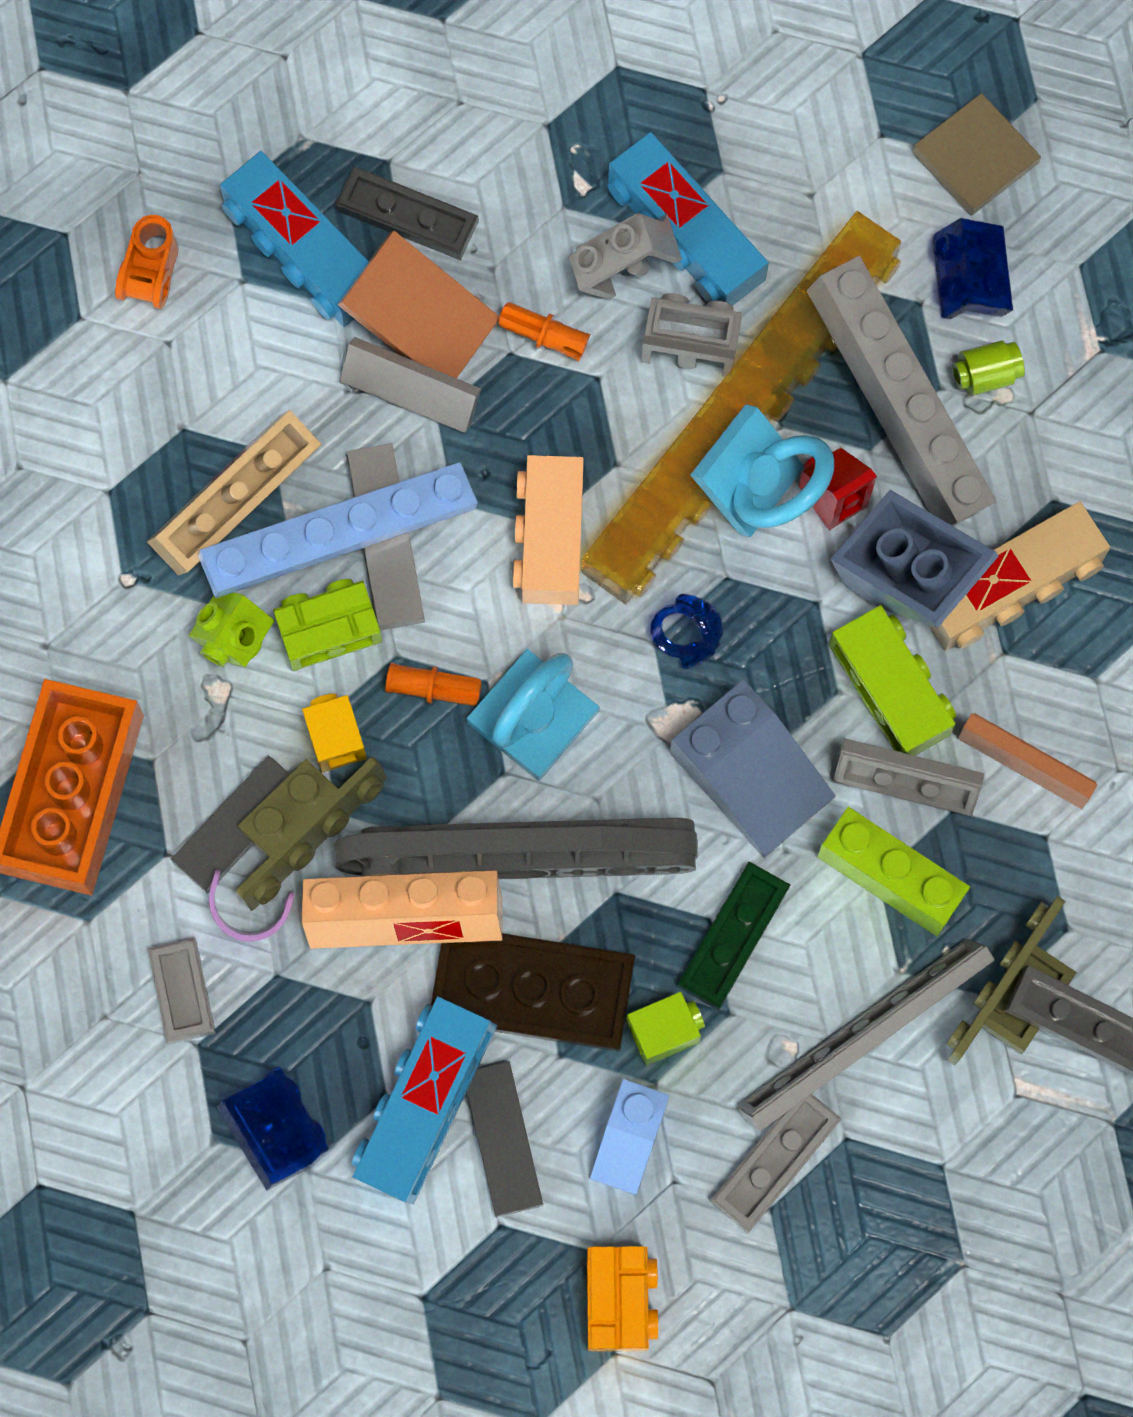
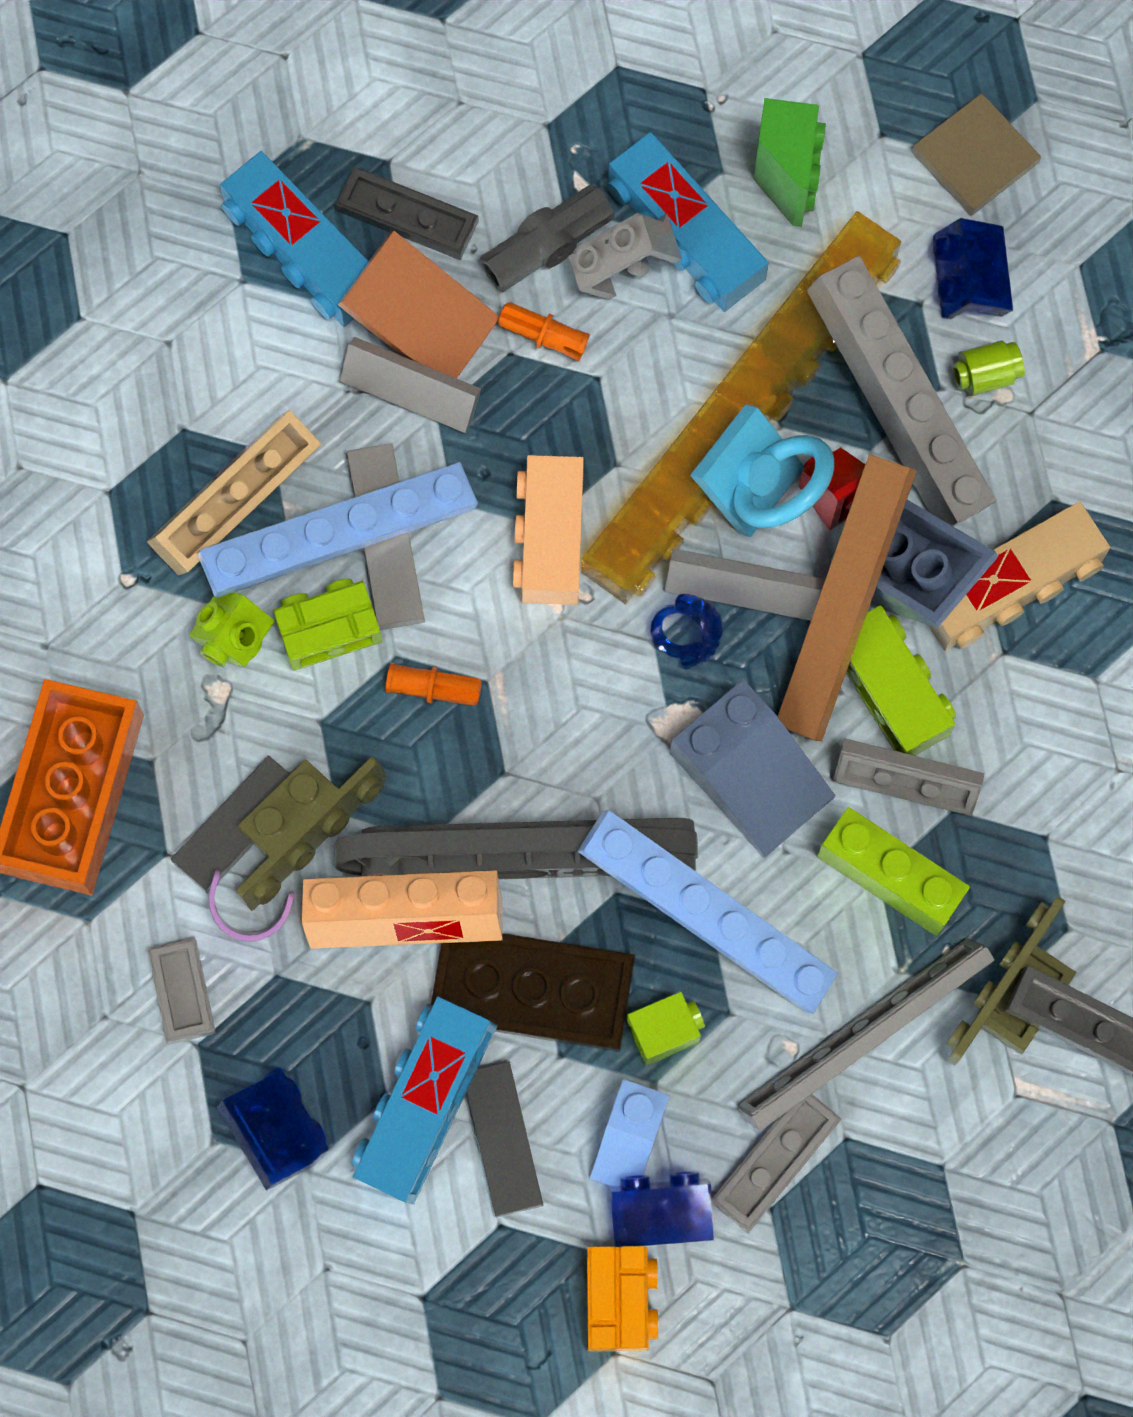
orange piece [115,215,179,309] -> none
yellow brick [302,693,367,773] -> none
medium azure tile [466,649,600,782] -> none
light grey window [641,293,742,378] -> none
dark green tile [677,861,791,1011] -> none
nougat tile [958,713,1098,809] -> none
none -> dark grey piece [480,183,614,292]
none -> light blue plate [577,810,838,1014]
none -> clear blue bracket [610,1171,714,1247]
none -> light grey tile [665,548,825,621]
none -> bright green slope [753,98,826,227]
none -> medium nougat tile [778,454,917,742]

